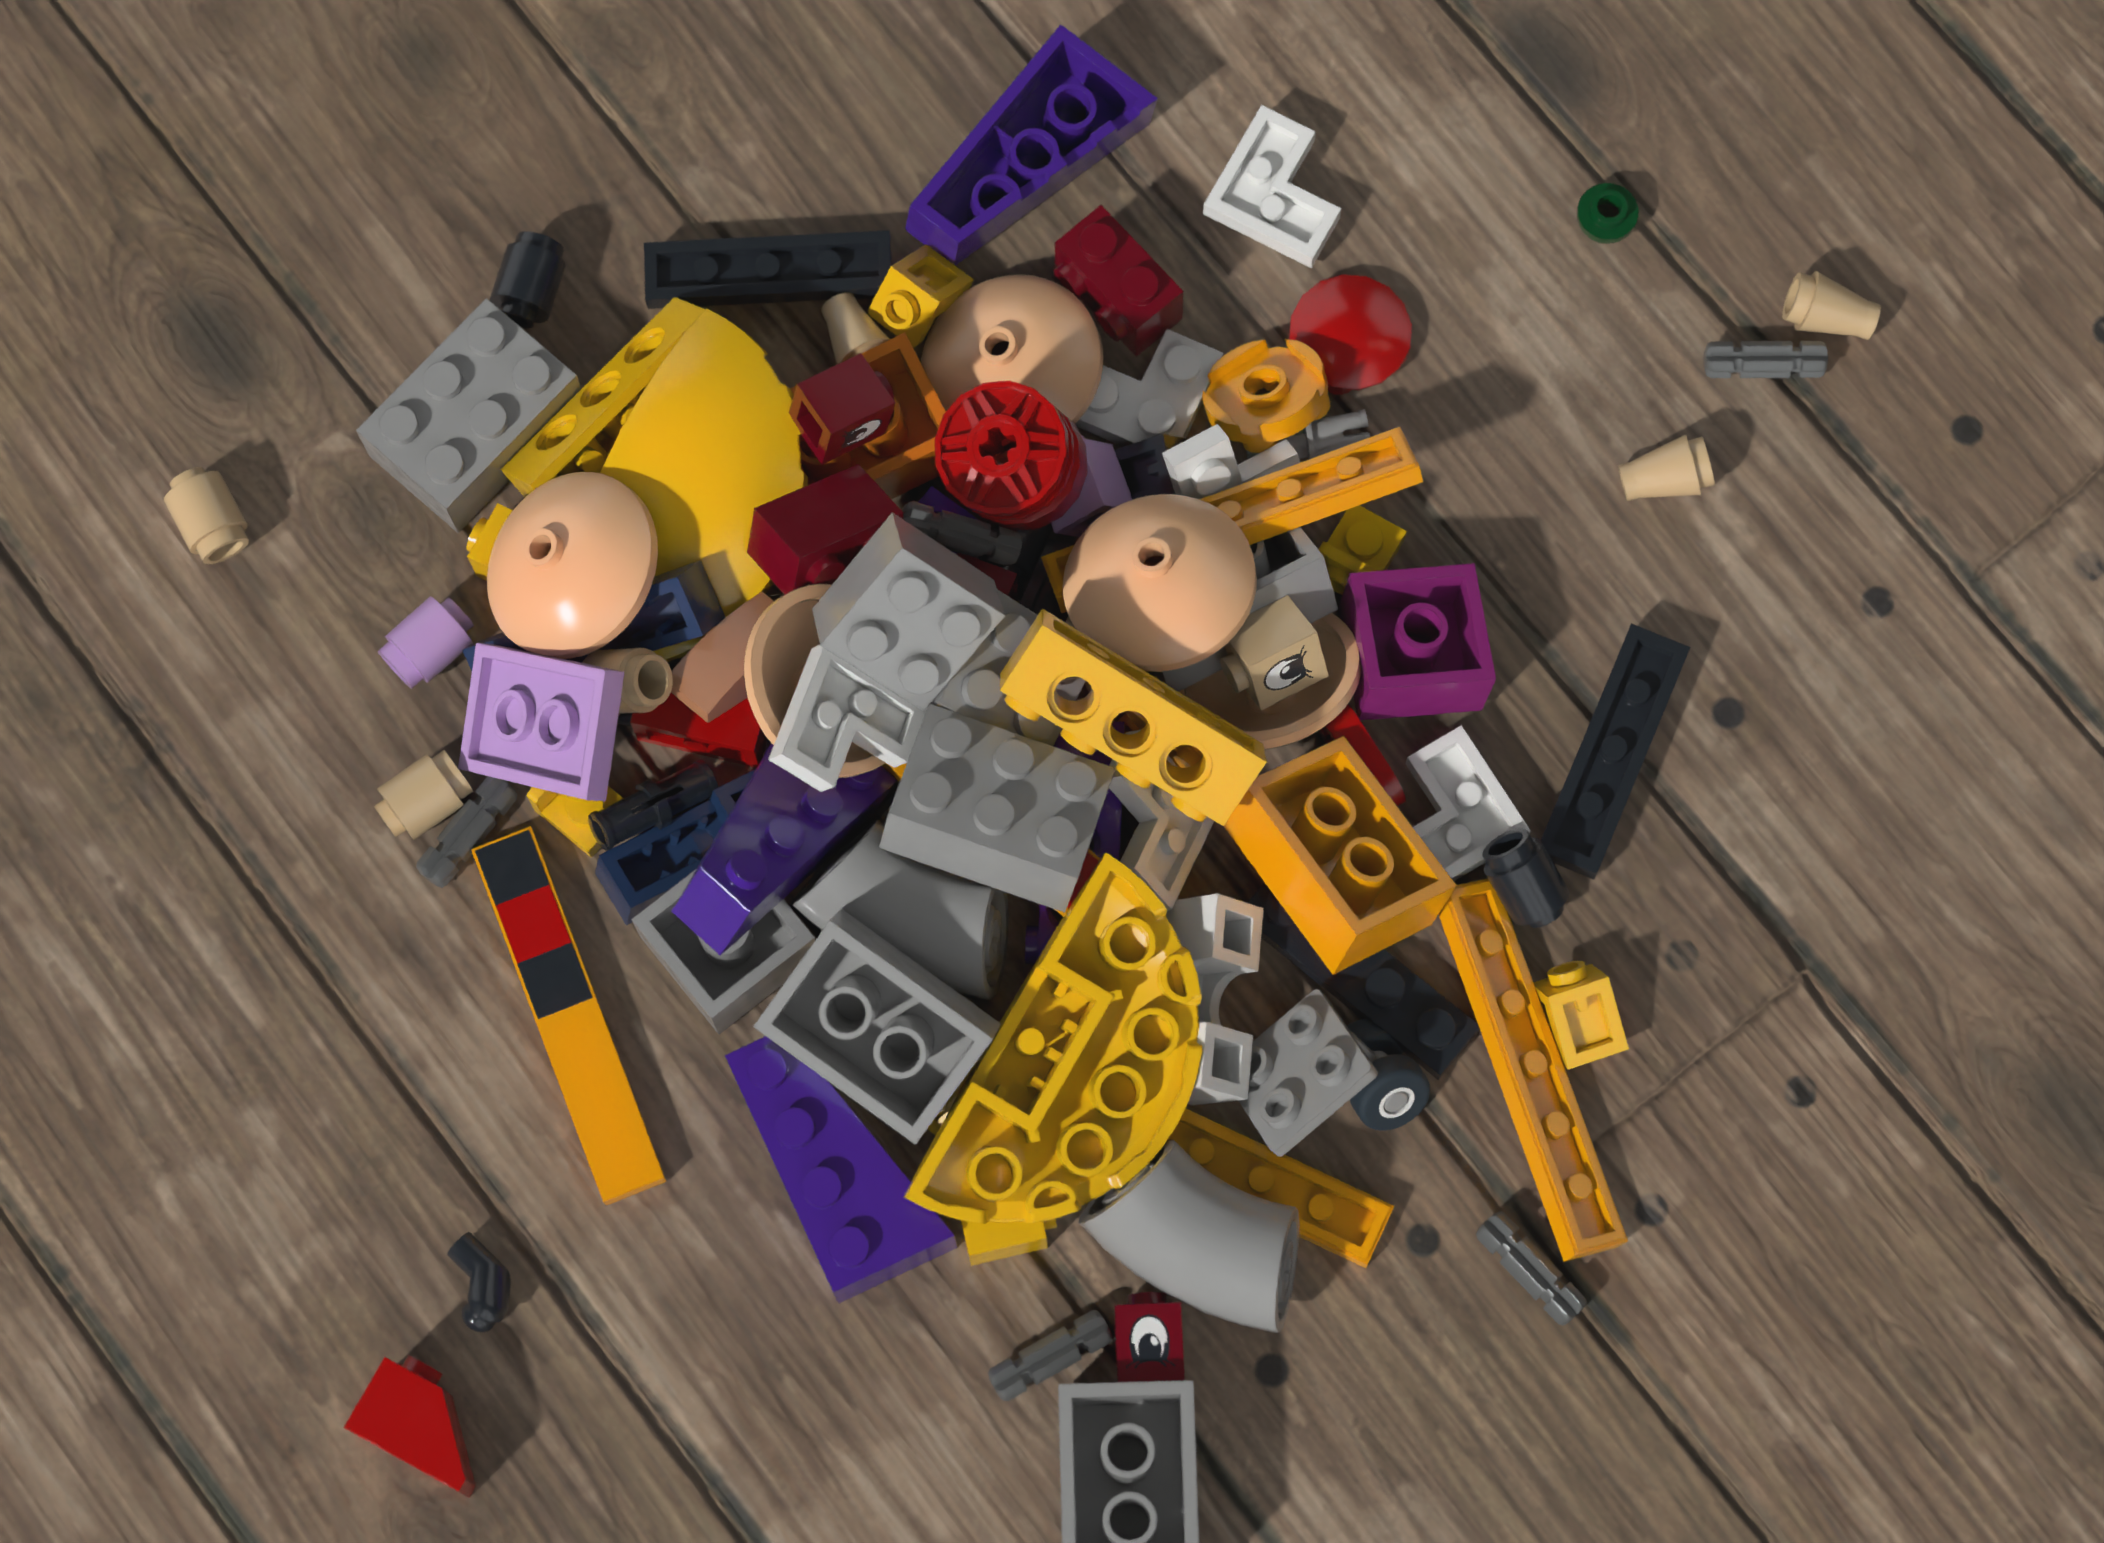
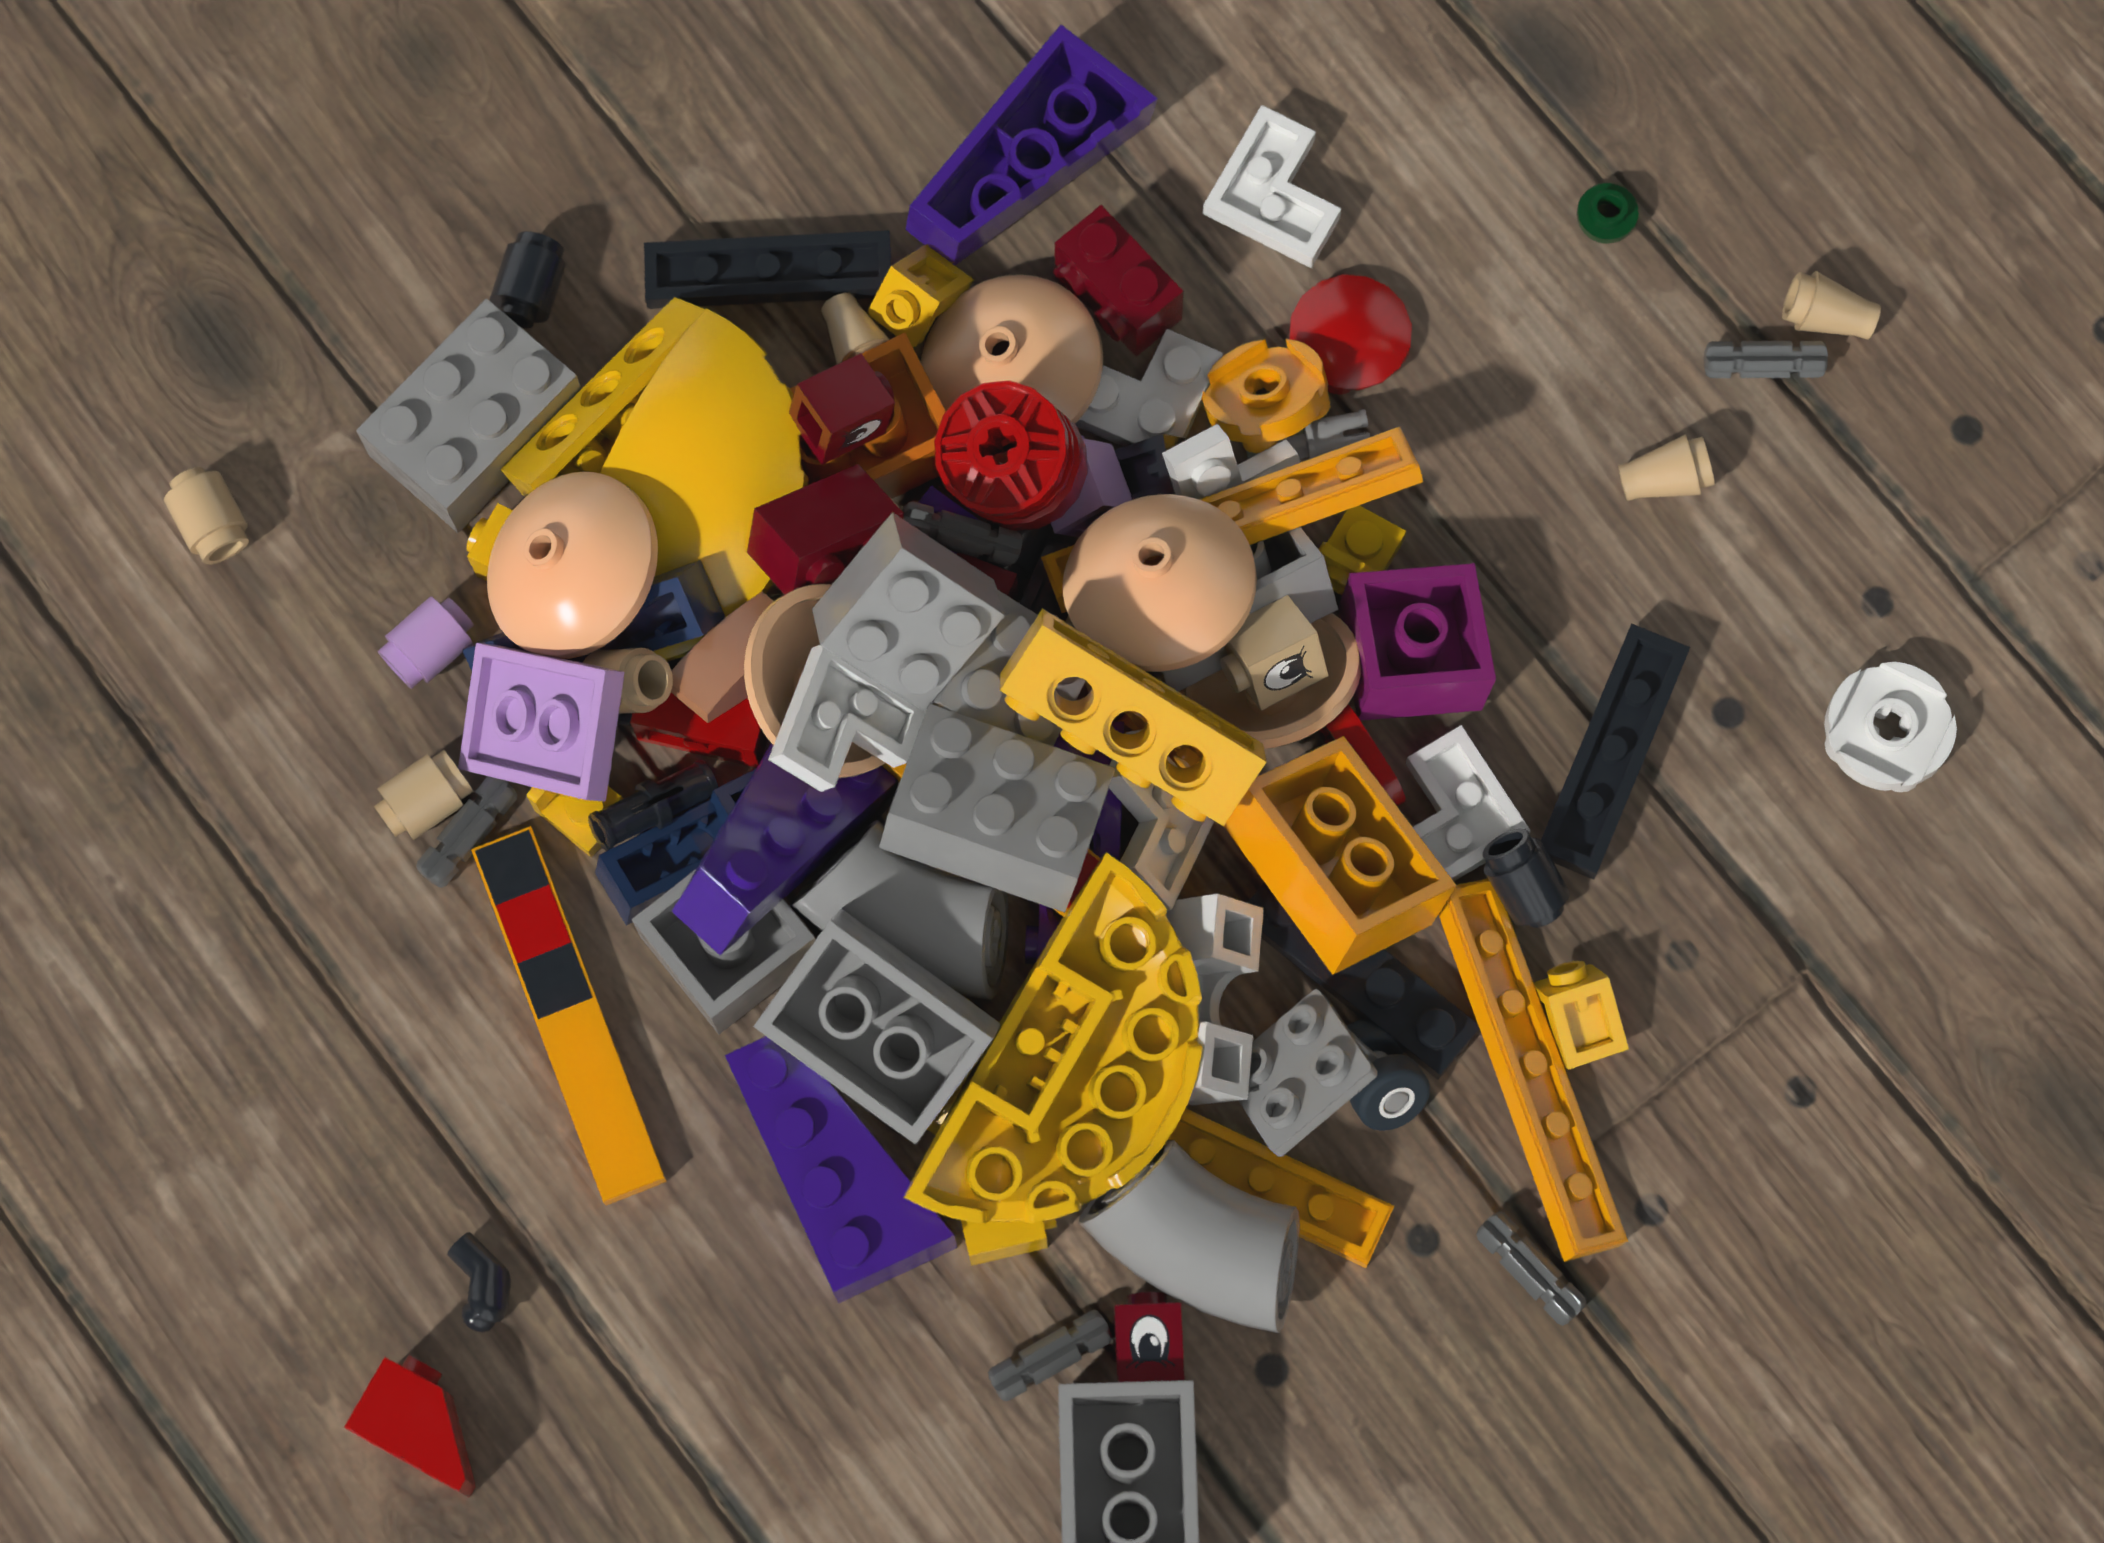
none -> white plate [1824,662,1957,792]

